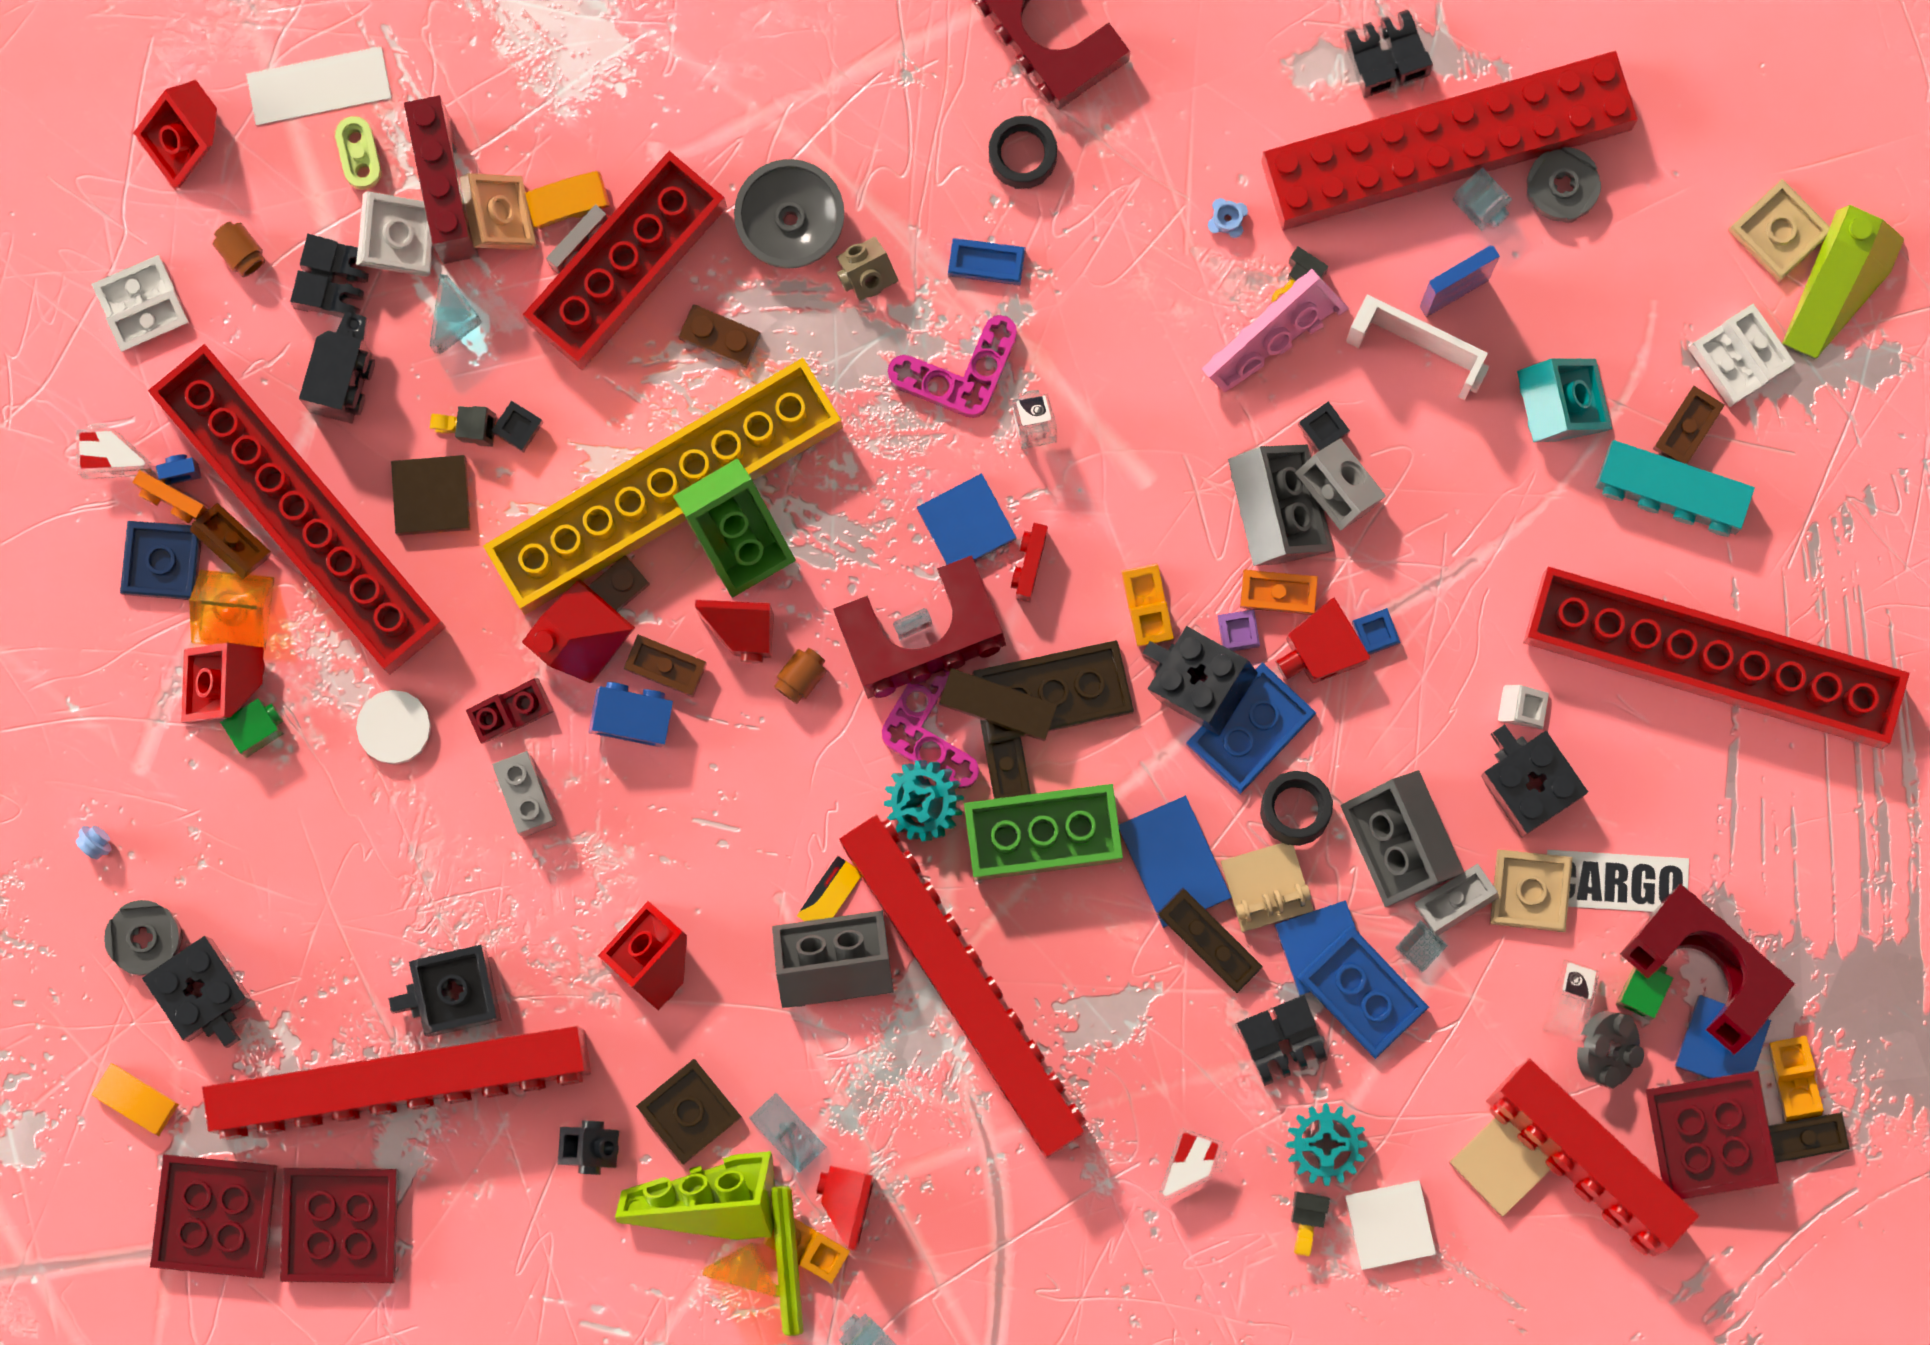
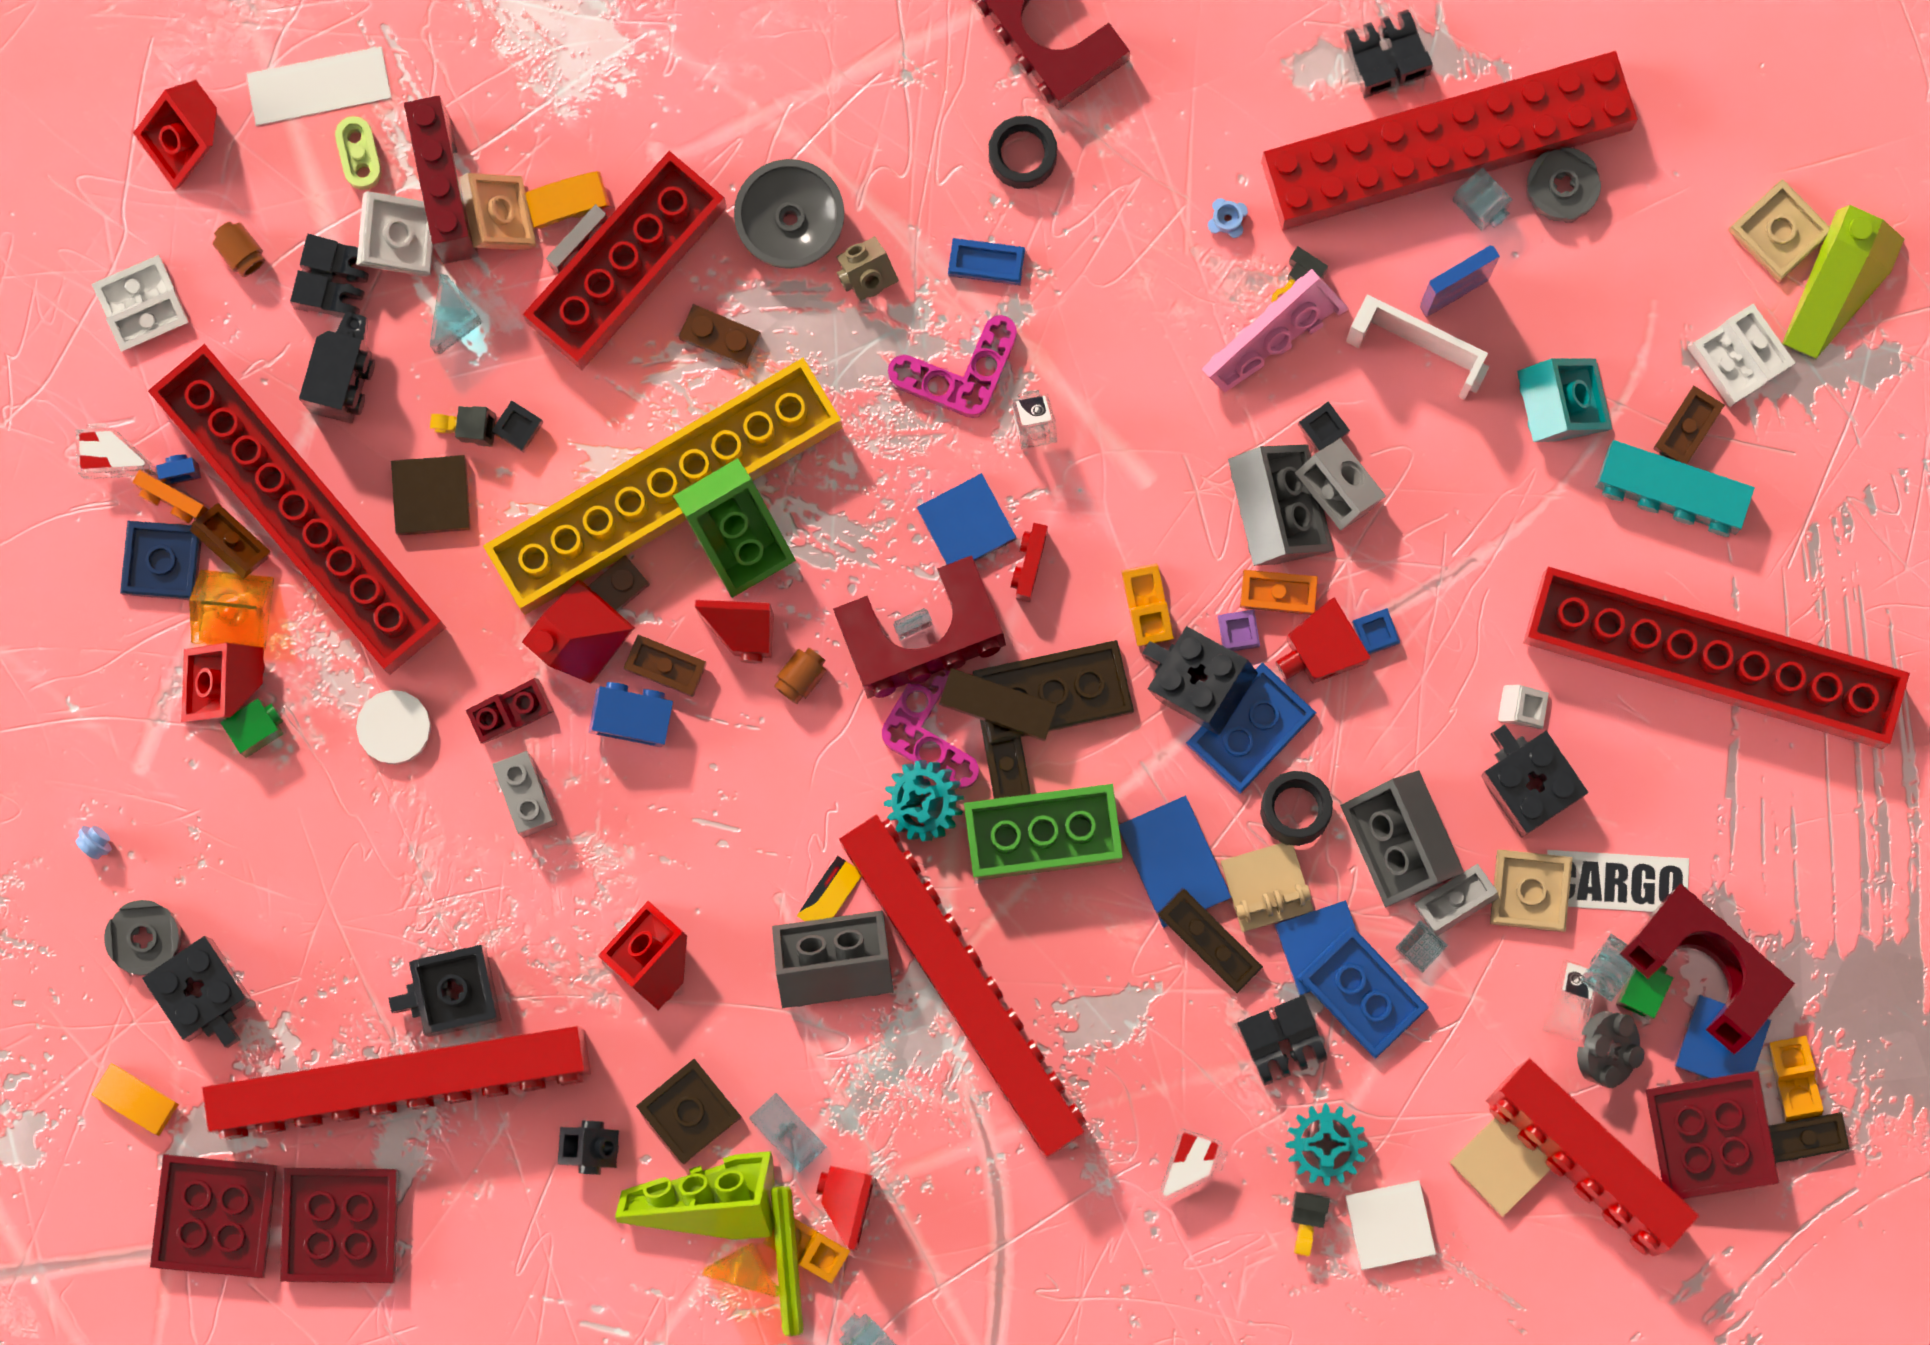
none -> clear light blue brick [1580,933,1635,1002]

